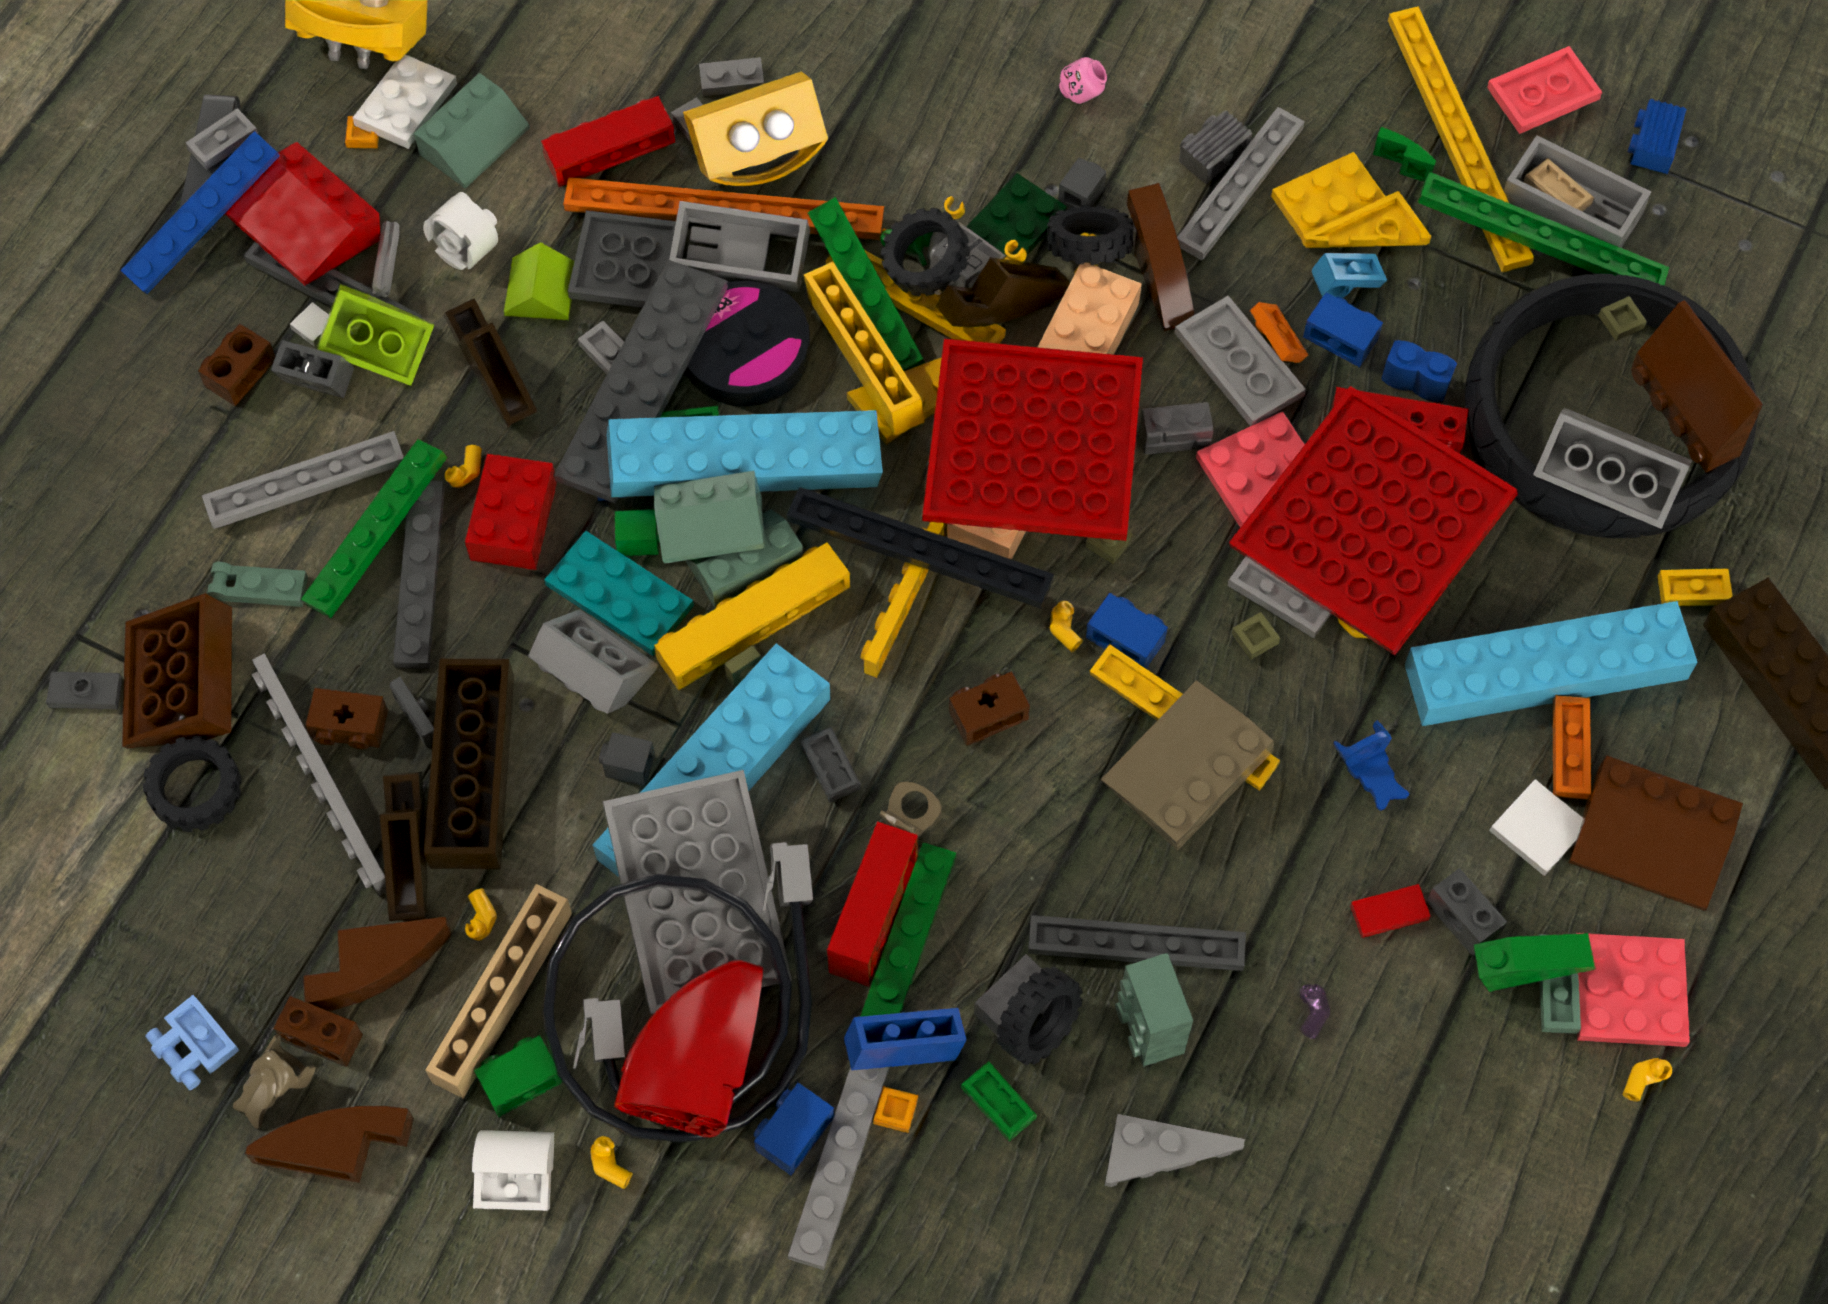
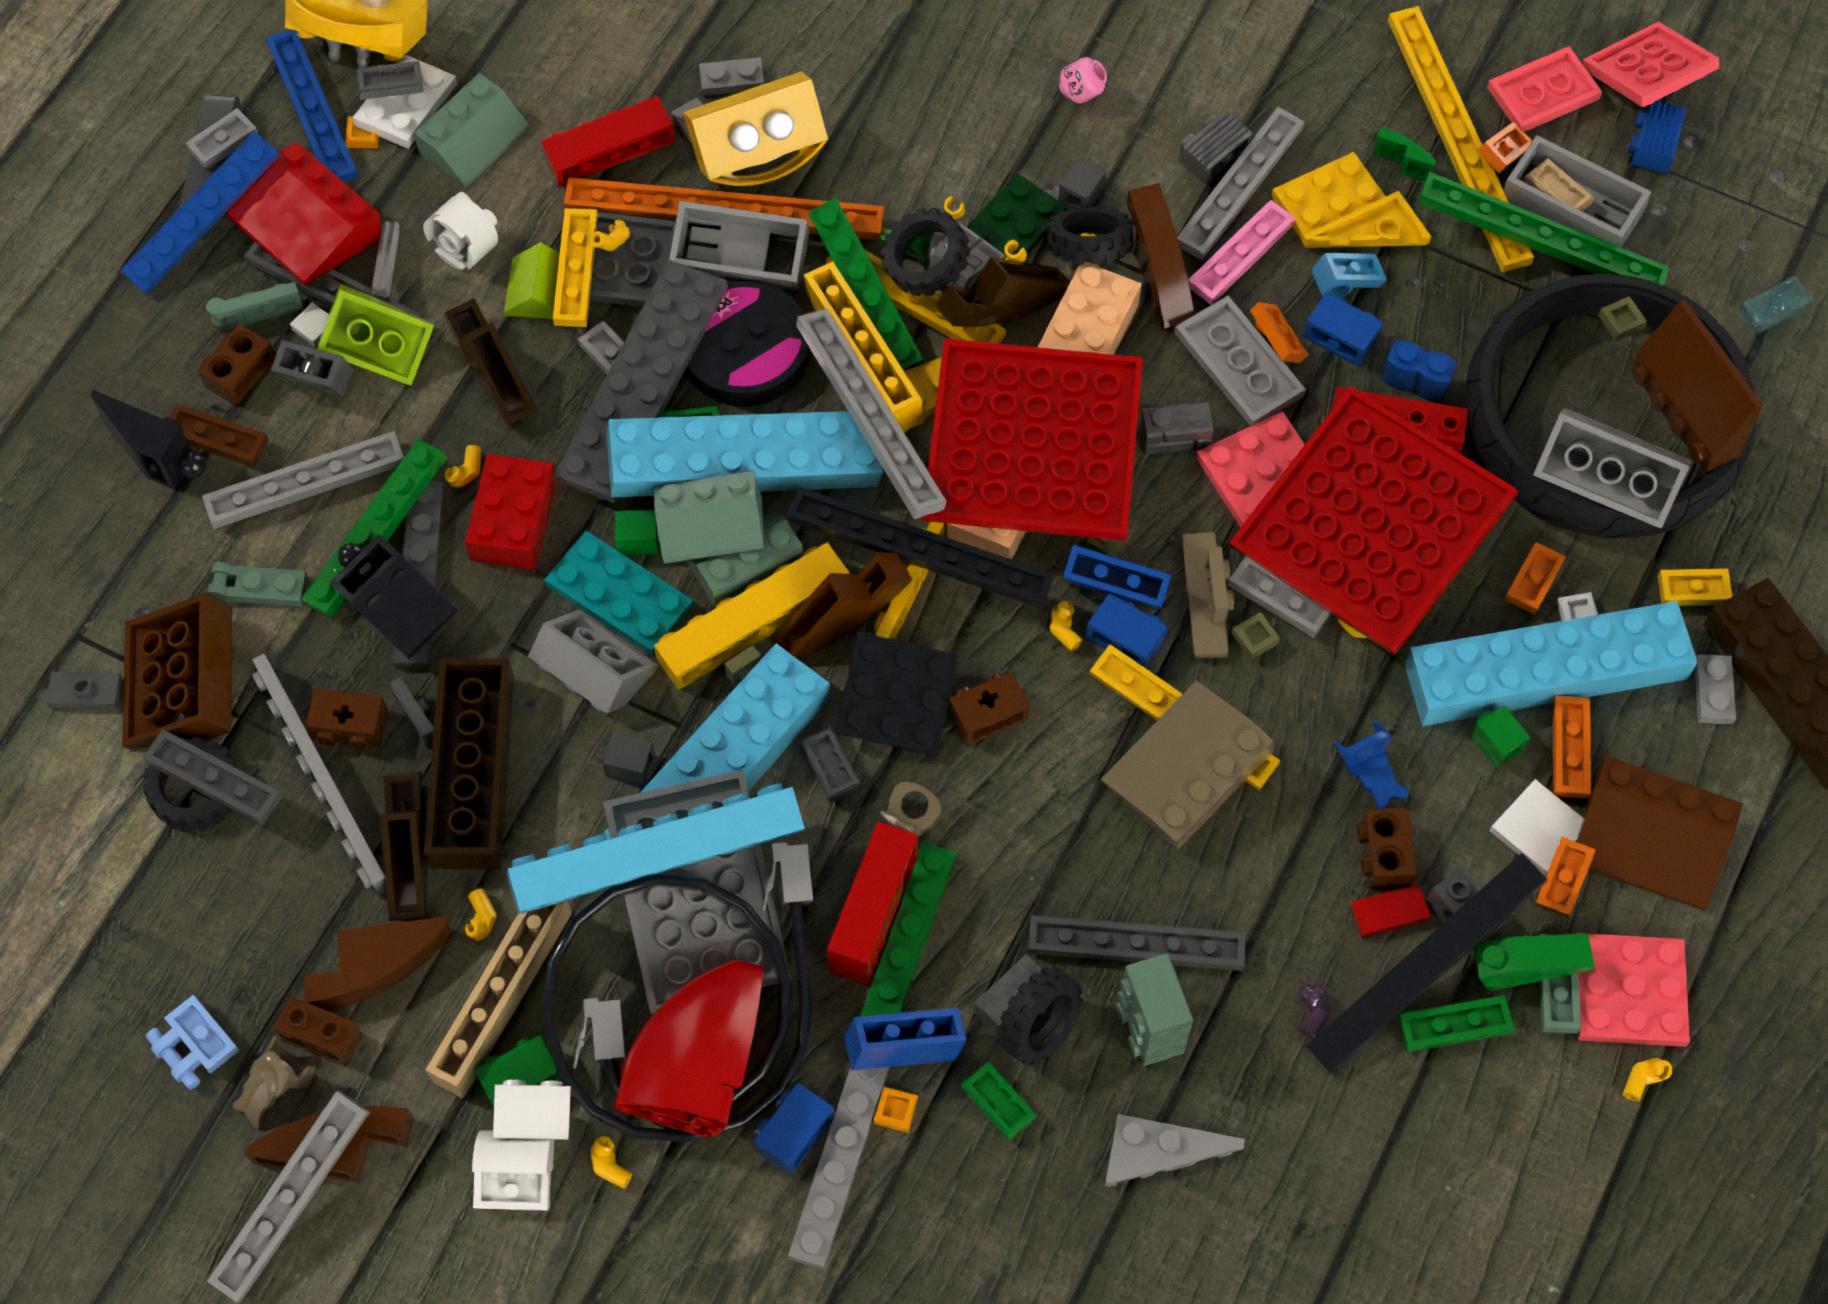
none -> black slope [90,390,206,491]
none -> dark grey plate [143,729,283,825]
none -> reddish brown plate [169,404,269,467]
none -> sand green plate [206,282,304,331]
none -> light grey plate [207,1091,370,1303]
none -> blue plate [266,29,358,182]
none -> black slope [330,534,458,659]
none -> dark grey plate [356,61,424,100]
none -> white brick [493,1080,571,1140]
none -> medium azure brick [506,783,805,915]
none -> yellow plate [553,208,598,327]
none -> yellow arm [590,220,630,252]
none -> reddish brown slope [771,552,912,661]
none -> light grey plate [796,309,946,519]
none -> black plate [834,631,958,757]
none -> blue brick [1063,545,1171,612]
none -> dark tan bracket [1181,532,1234,659]
none -> bright pink plate [1188,200,1295,305]
none -> black tile [1306,853,1548,1075]
none -> reddish brown brick [1356,808,1417,889]
none -> green plate [1397,995,1514,1053]
none -> green brick [1471,706,1530,769]
none -> orange plate [1478,122,1532,173]
none -> orange plate [1504,542,1566,615]
none -> orange plate [1536,837,1596,917]
none -> white tile [1556,592,1598,621]
none -> coral plate [1583,21,1719,107]
none -> light grey plate [1694,654,1736,724]
none -> clear light blue plate [1739,276,1814,334]

